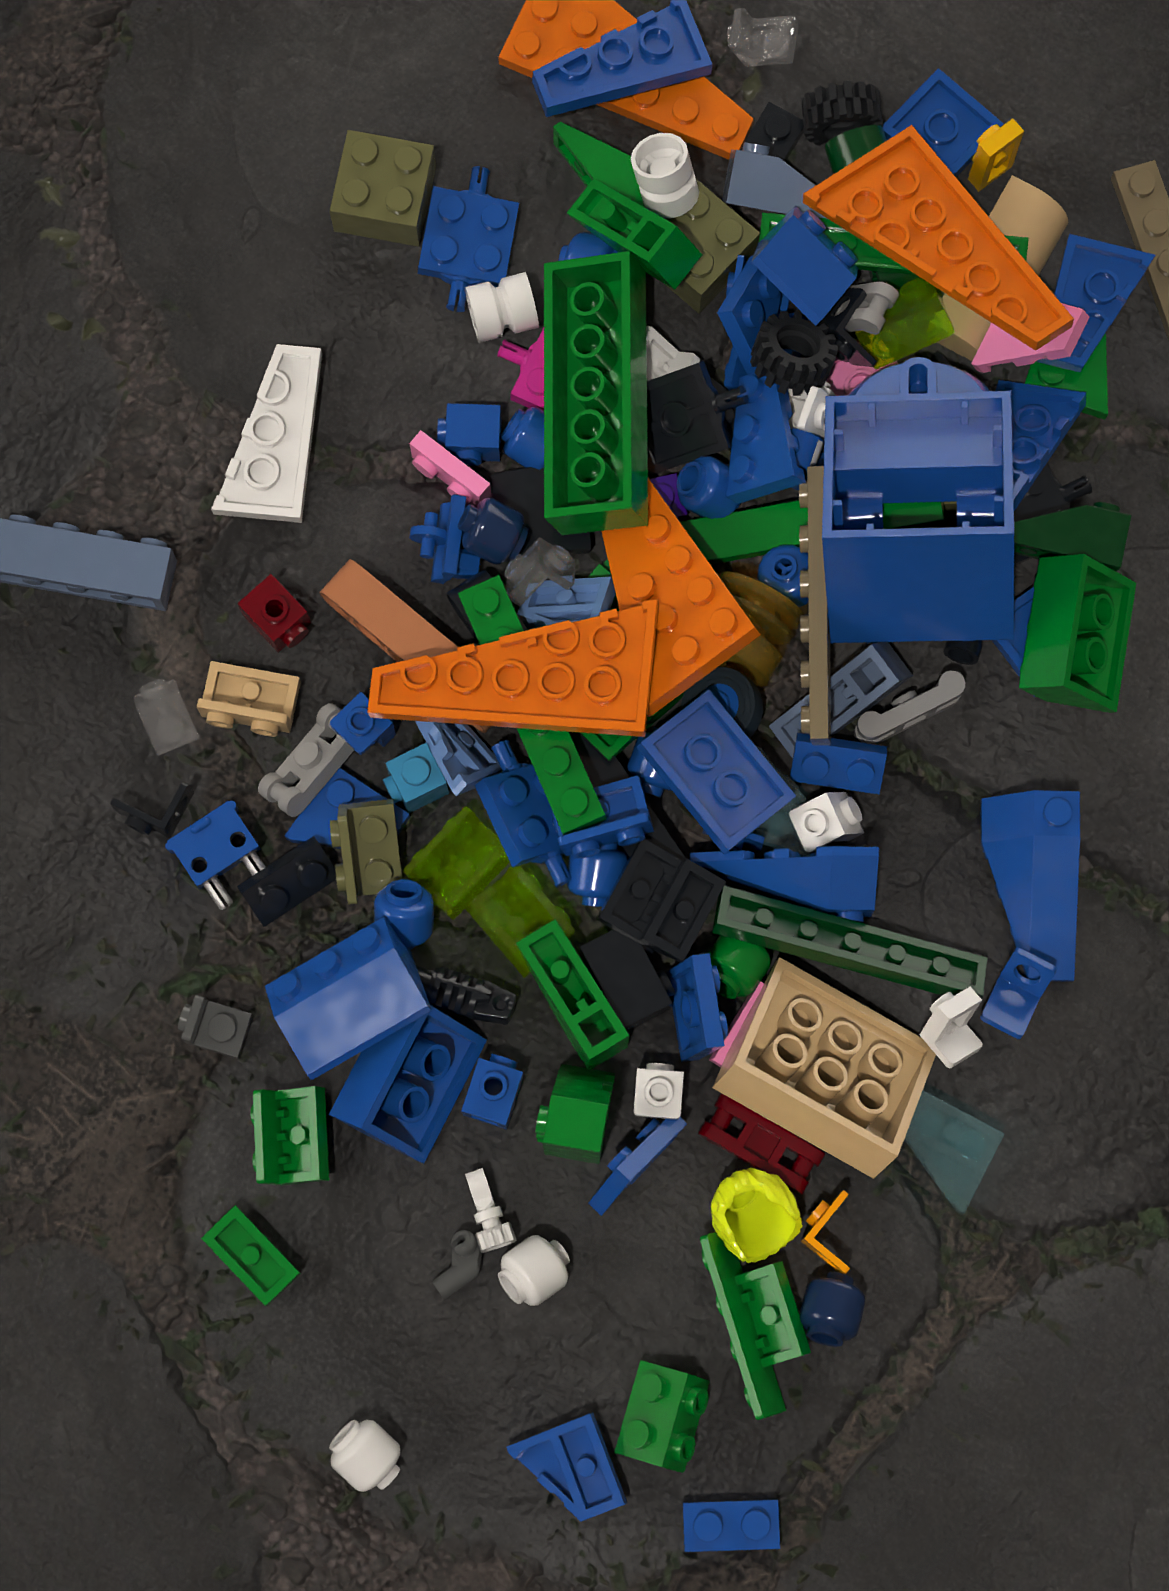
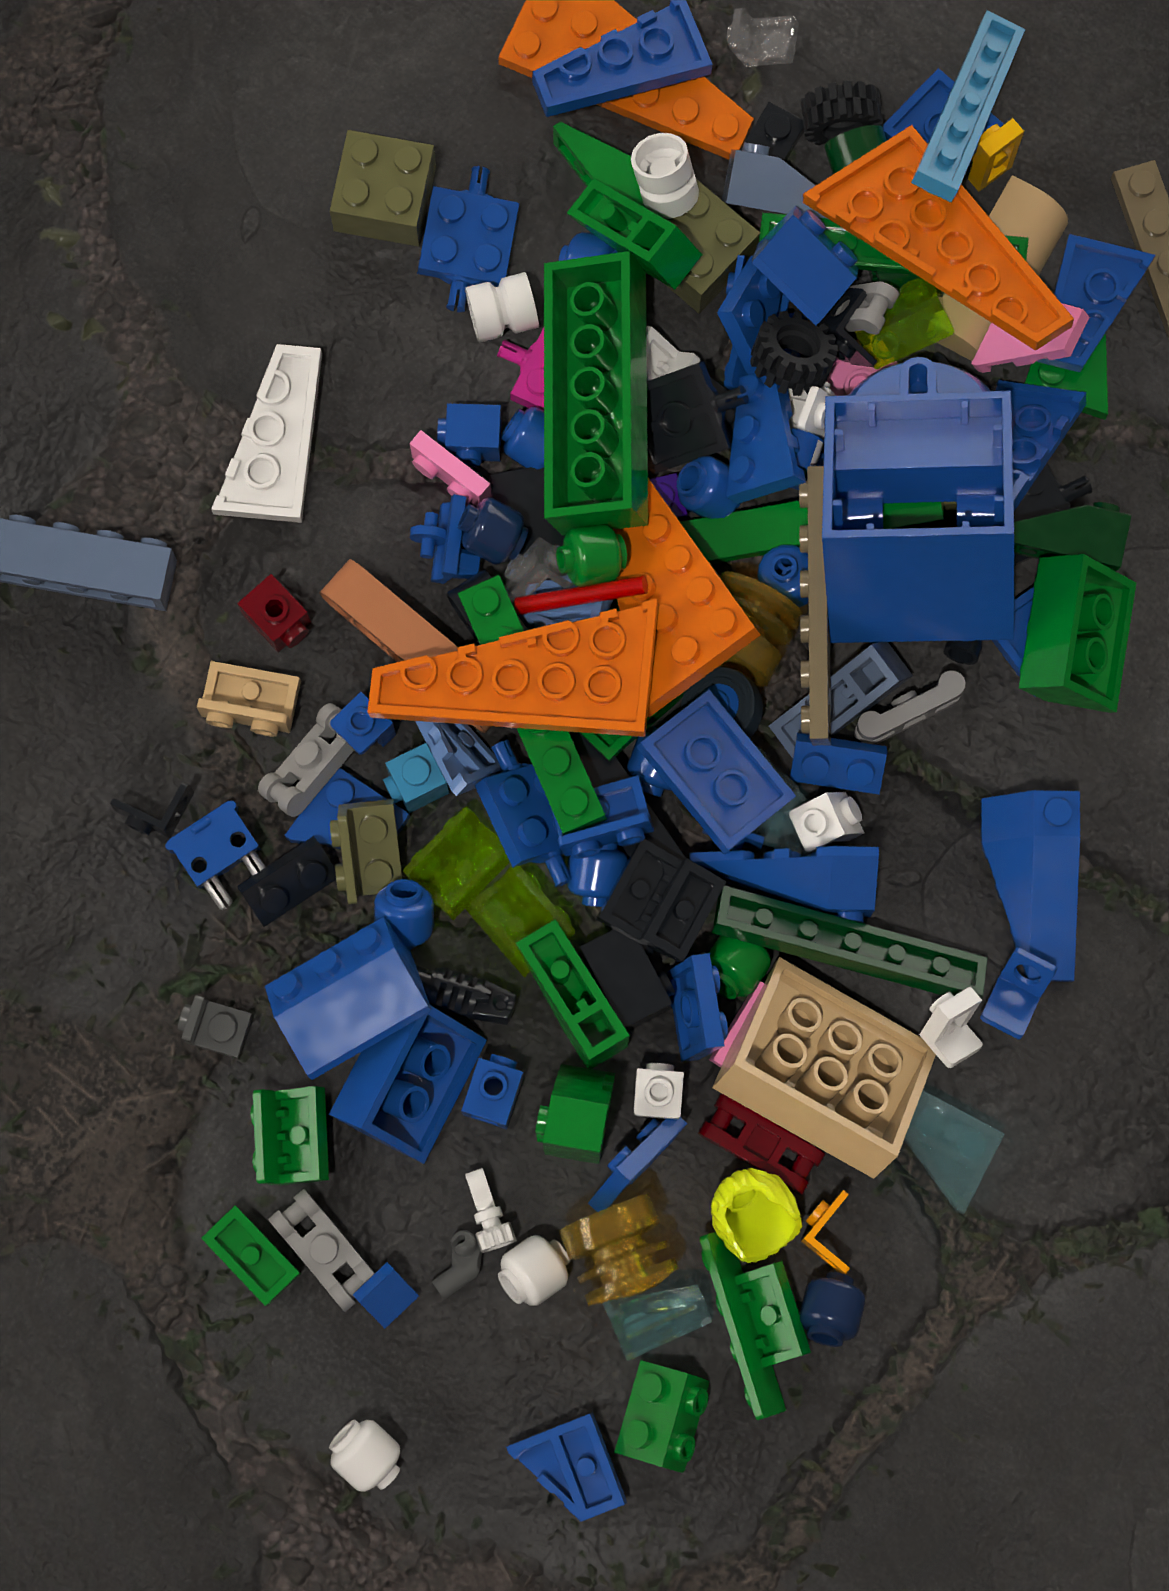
clear bracket [133,679,199,756] -> none
blue plate [682,1499,780,1552] -> none
none -> light grey plate [268,1189,375,1312]
none -> blue tile [353,1262,419,1329]
none -> red bar [514,576,648,615]
none -> green head [556,525,627,587]
none -> clear yellow wheel [558,1193,679,1307]
none -> clear light blue wing [603,1285,712,1361]
none -> dark azure plate [911,10,1025,202]

